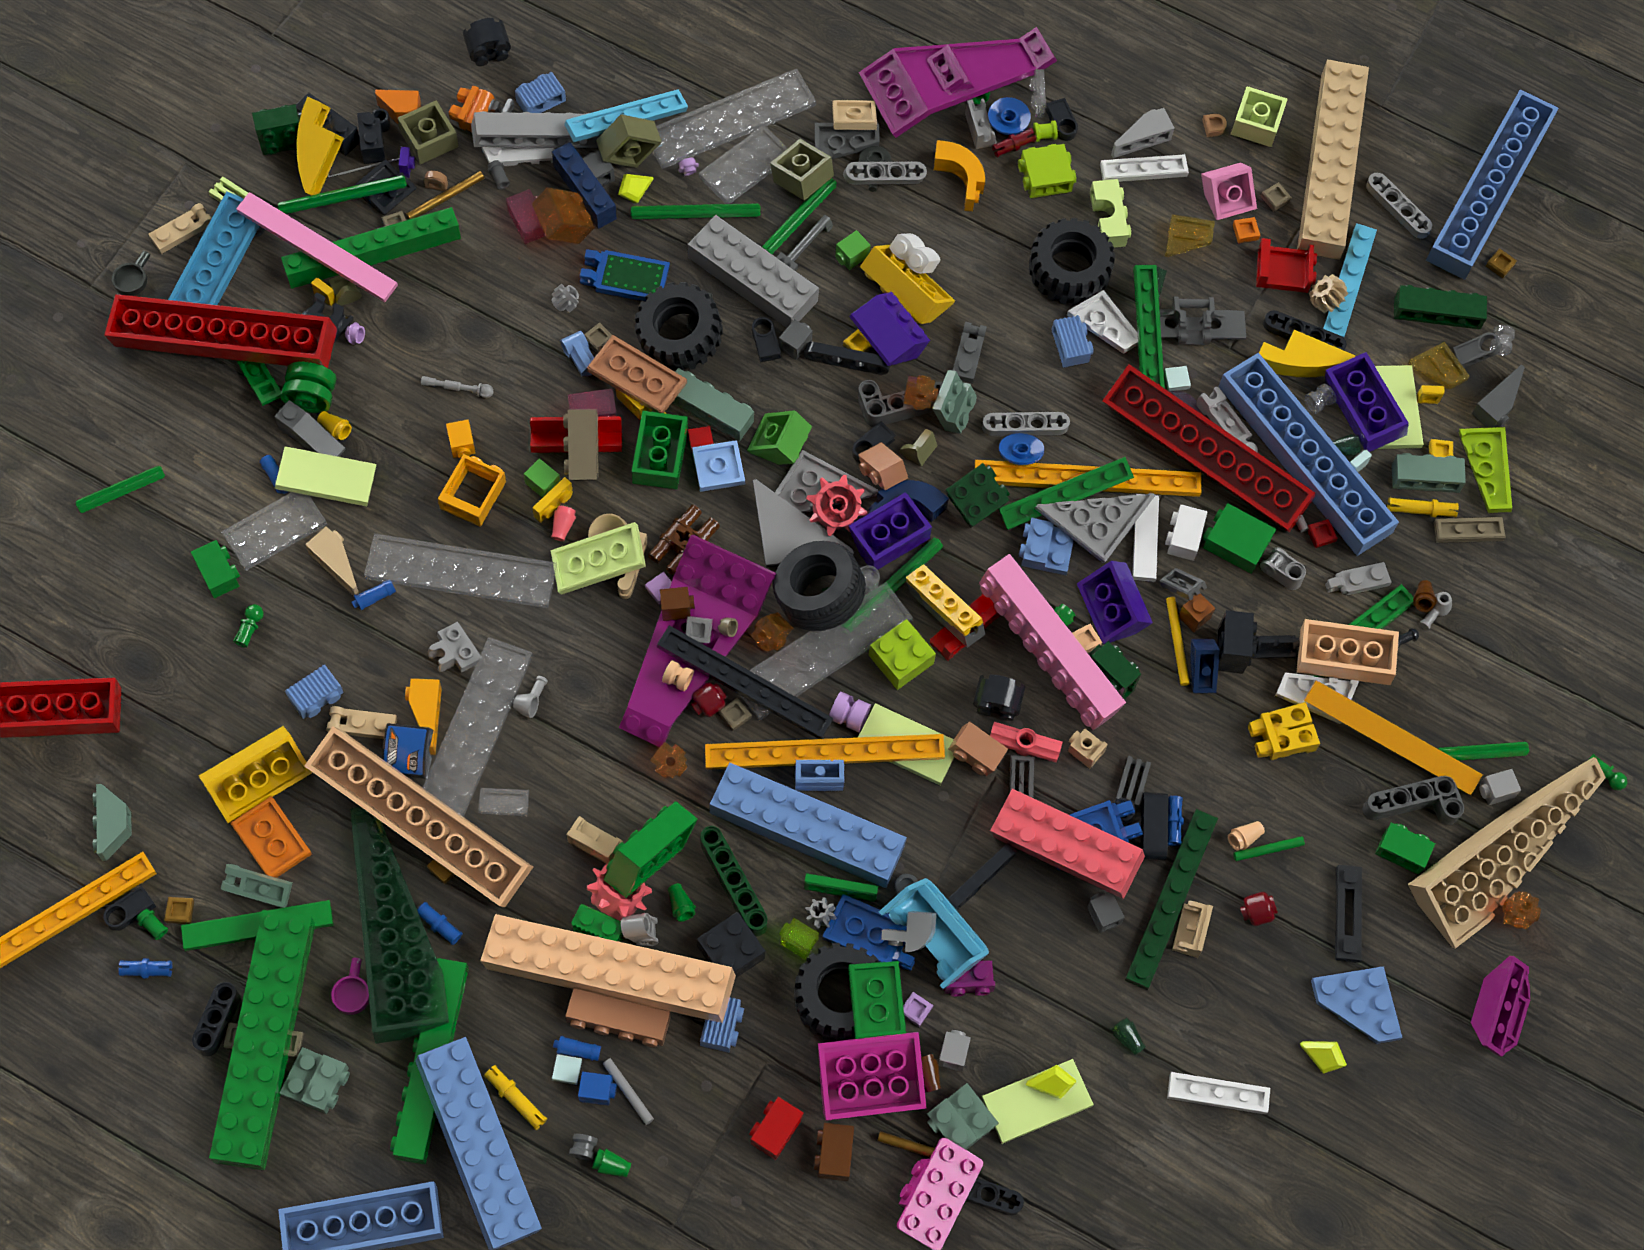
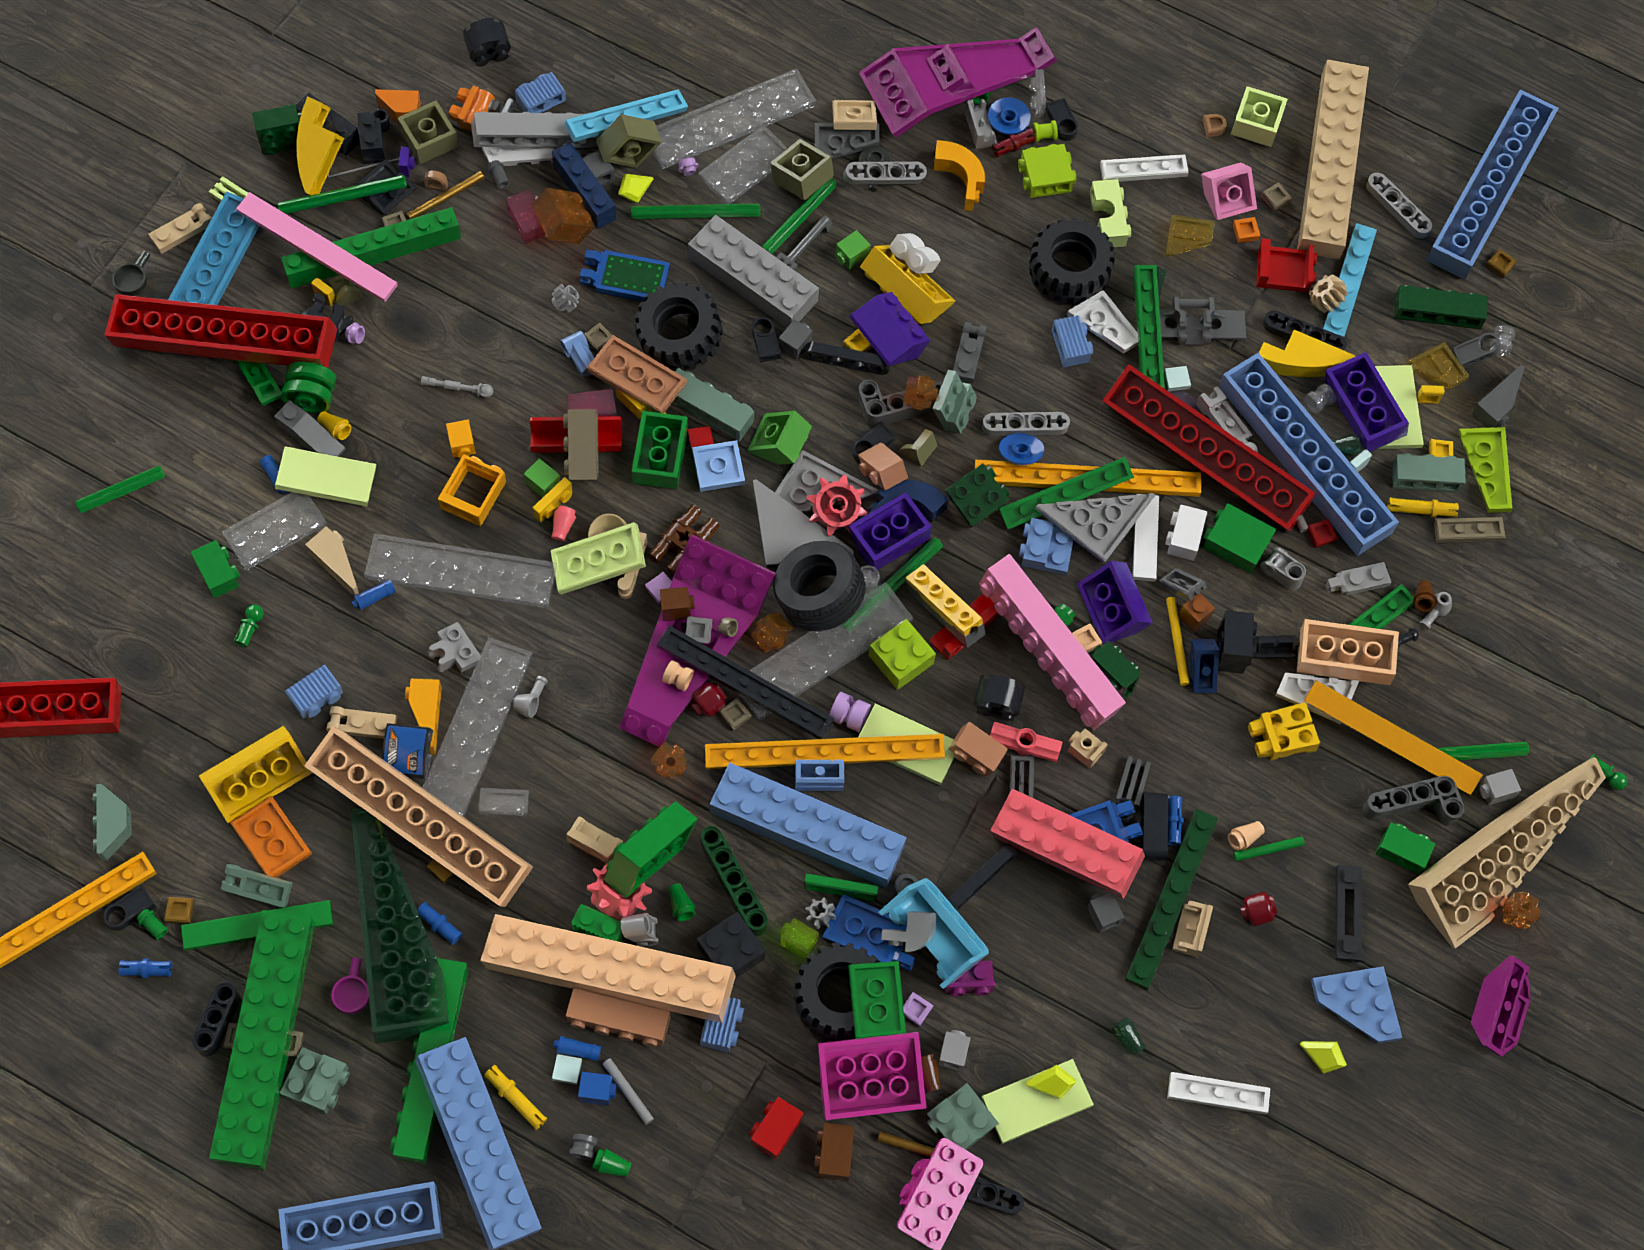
light grey slope [1111,108,1174,158] -> none

